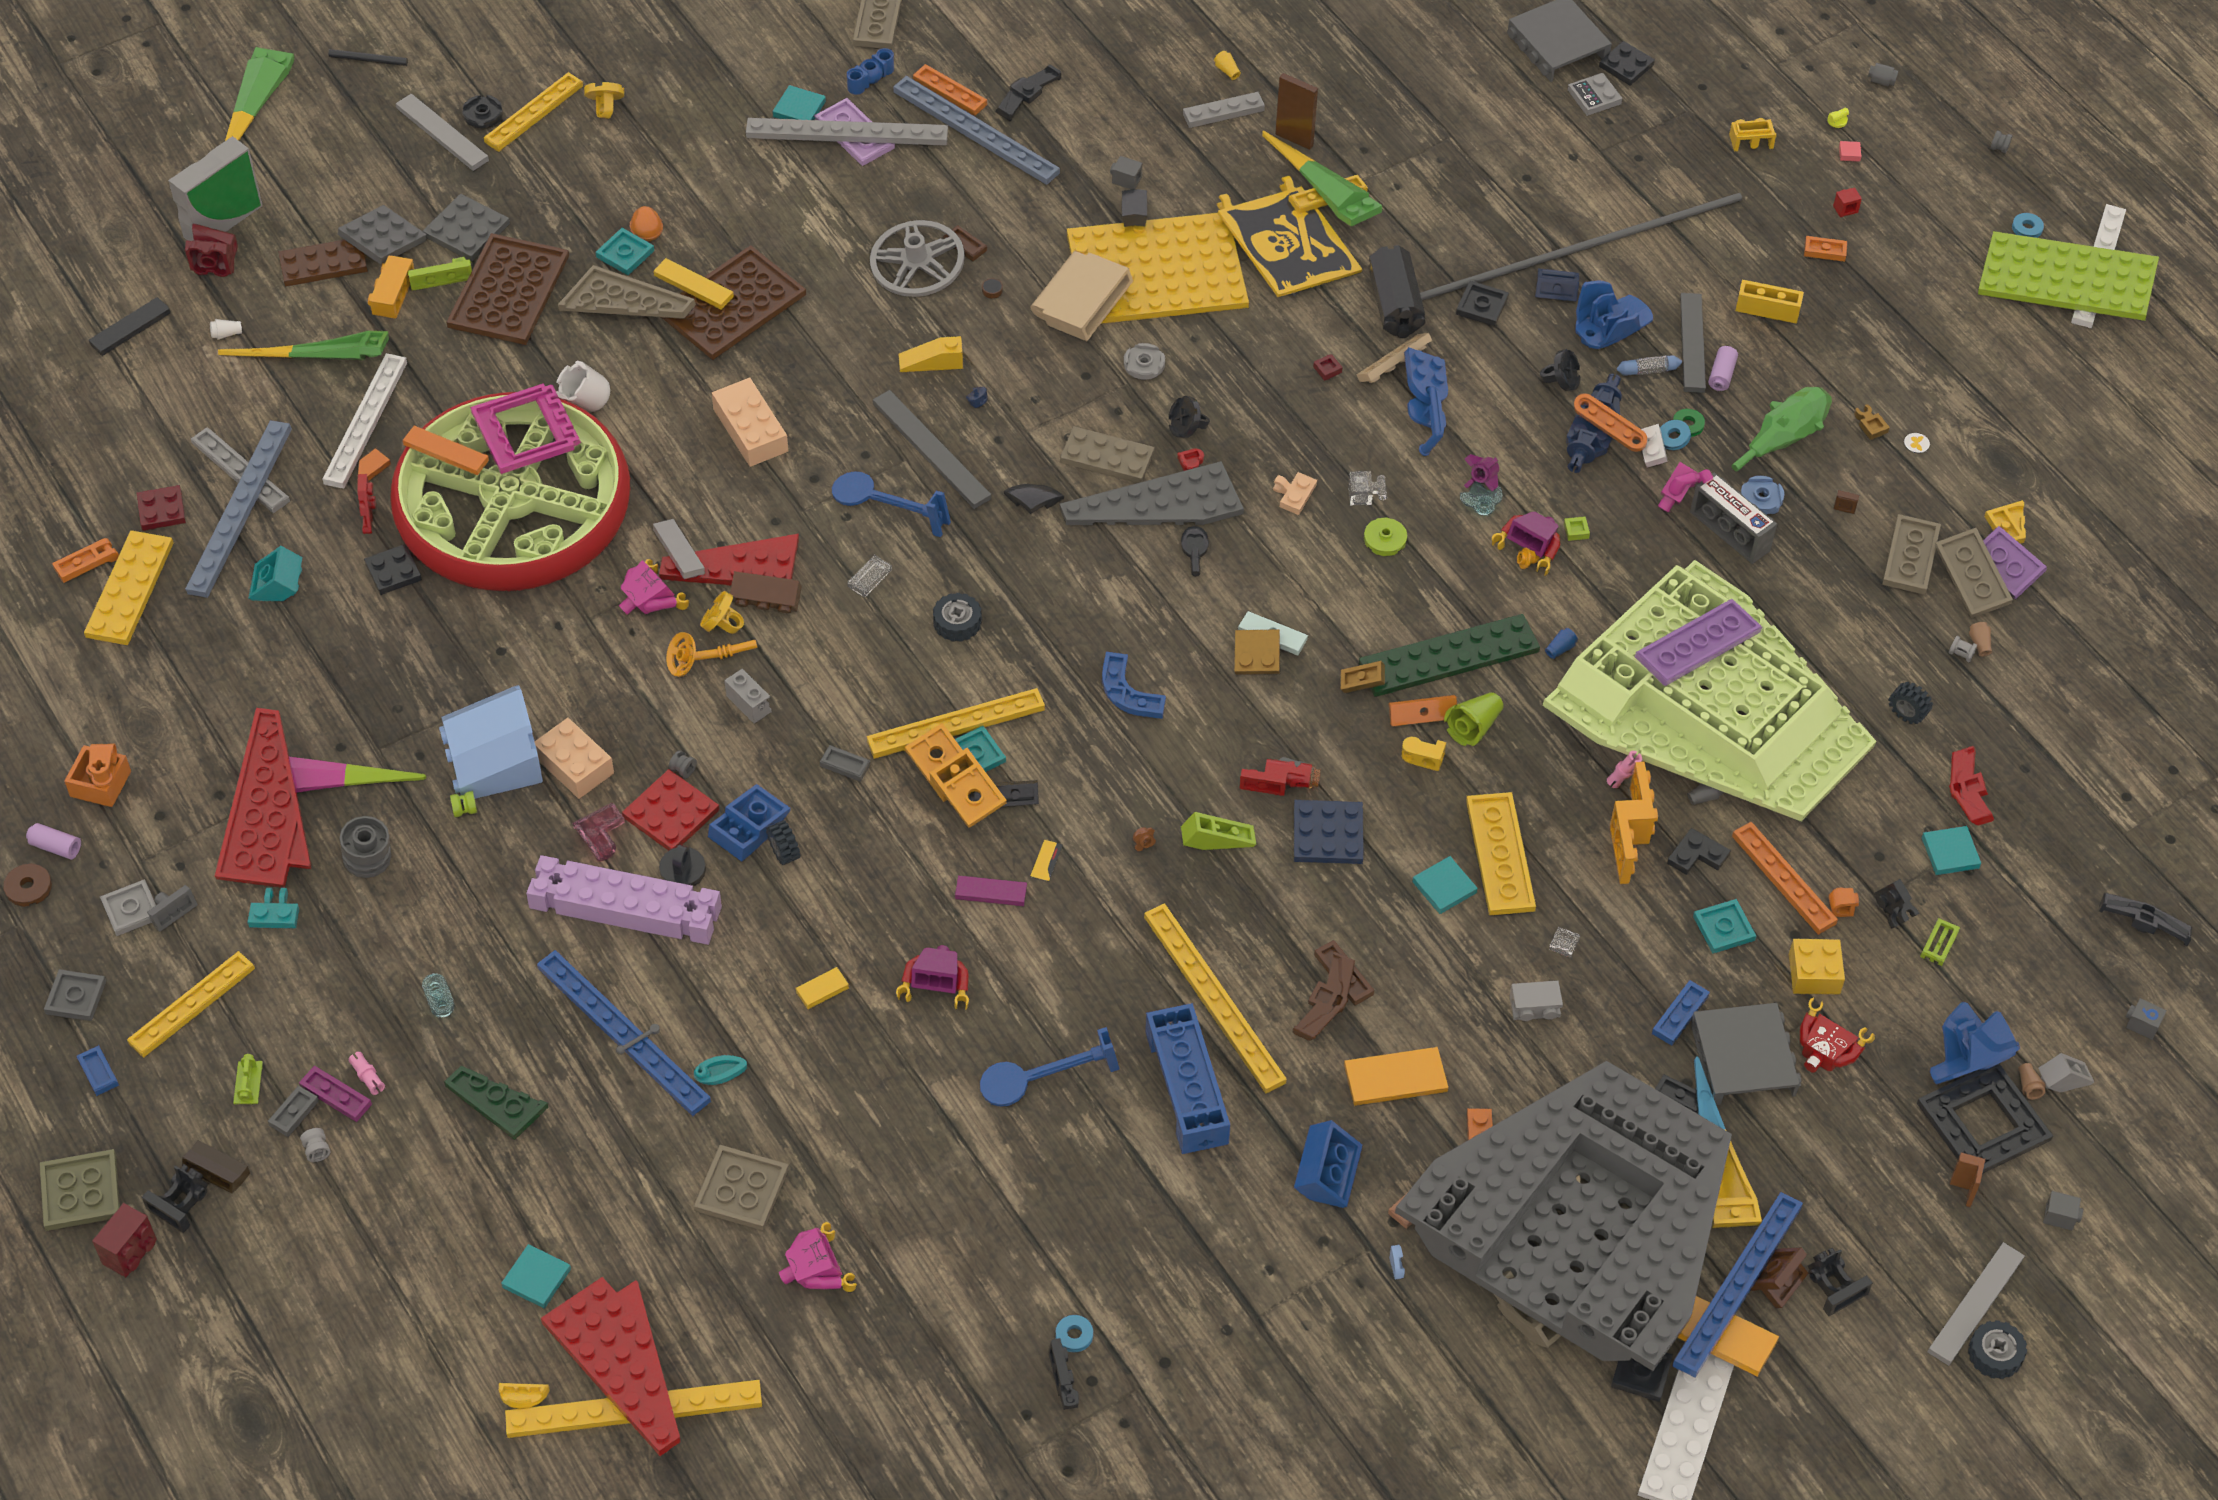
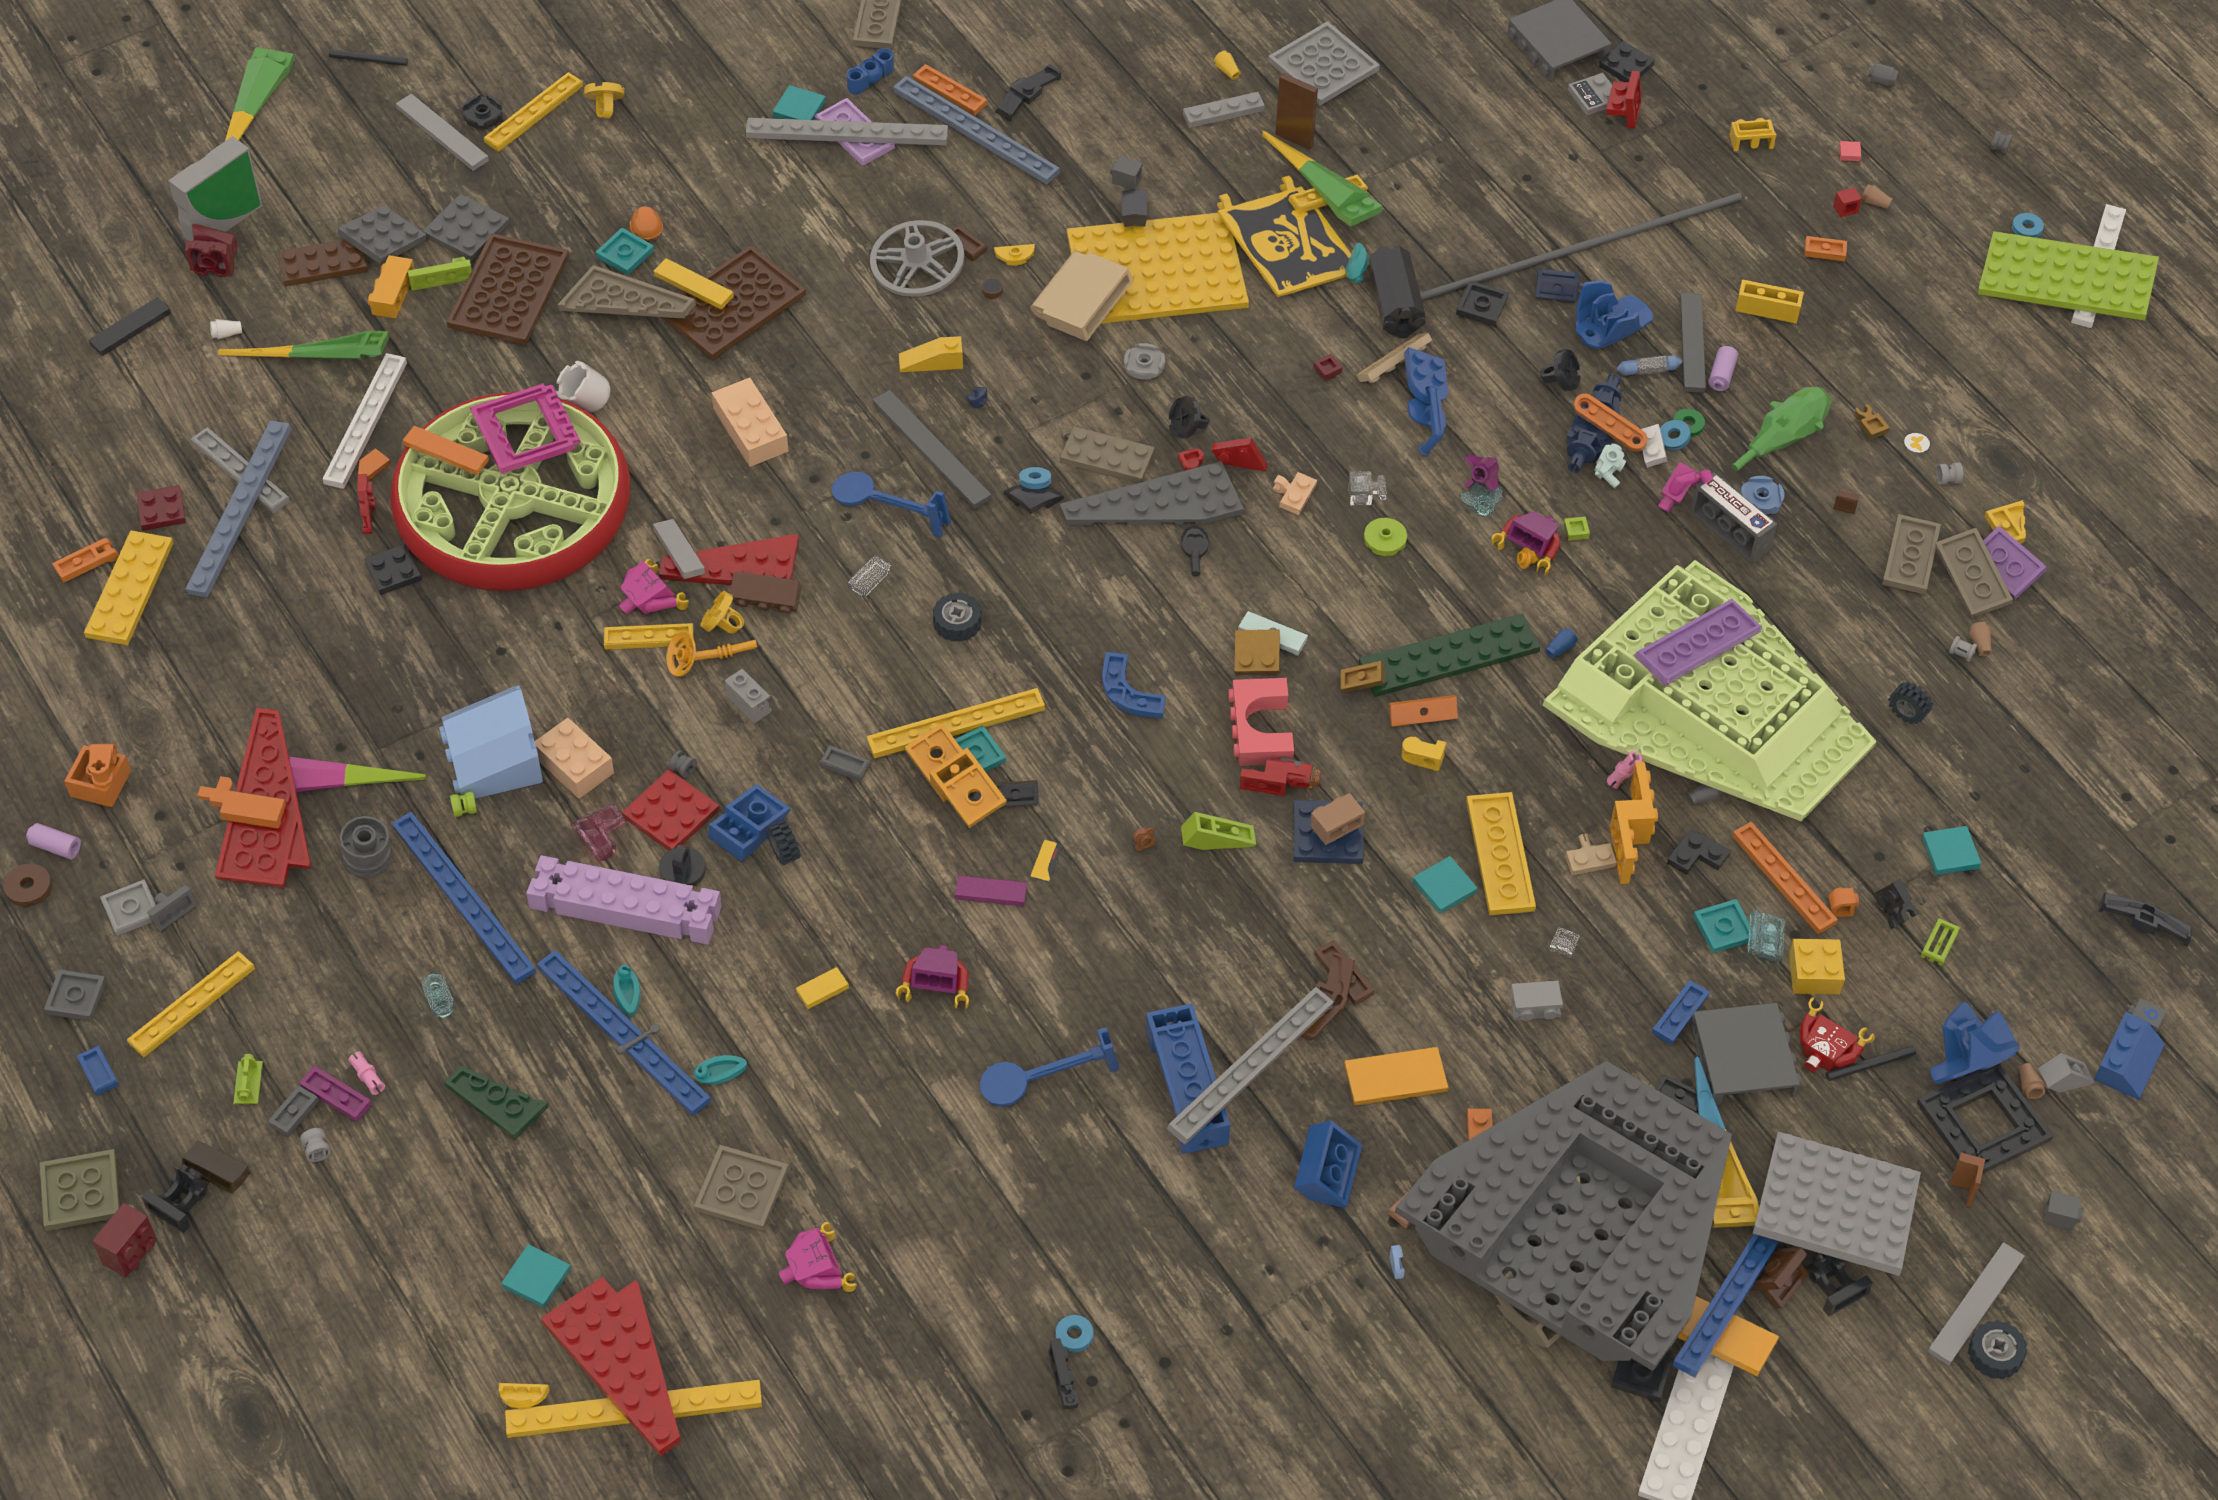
teal slope [248,546,303,601] -> none
teal hinge [248,888,299,928] -> none
yellow plate [1144,903,1287,1094] -> none
lime cone [1444,692,1503,746] -> none
neon yellow plate [1827,108,1849,128] -> none
red plate [1949,746,1994,826] -> none
none -> orange piece [197,776,286,829]
none -> blue plate [392,812,536,985]
none -> yellow tile [604,623,694,650]
none -> teal arm [612,965,641,1018]
none -> yellow plate [994,244,1035,266]
none -> dark azure piece [1019,467,1051,489]
none -> light grey plate [1167,987,1334,1144]
none -> red wing [1211,438,1268,471]
none -> coral arch [1228,678,1294,766]
none -> light grey plate [1268,21,1380,106]
none -> medium nougat brick [1310,793,1365,845]
none -> teal arm [1345,243,1369,283]
none -> tan plate [1565,834,1617,875]
none -> light aqua piece [1594,444,1626,489]
none -> red bracket [1606,71,1642,128]
none -> clear light blue plate [1748,910,1785,963]
none -> light grey plate [1753,1132,1921,1276]
none -> black bar [1825,1045,1916,1081]
none -> medium nougat cone [1861,184,1893,209]
none -> light grey wheel [1936,462,1963,485]
none -> blue slope [2094,1012,2165,1100]

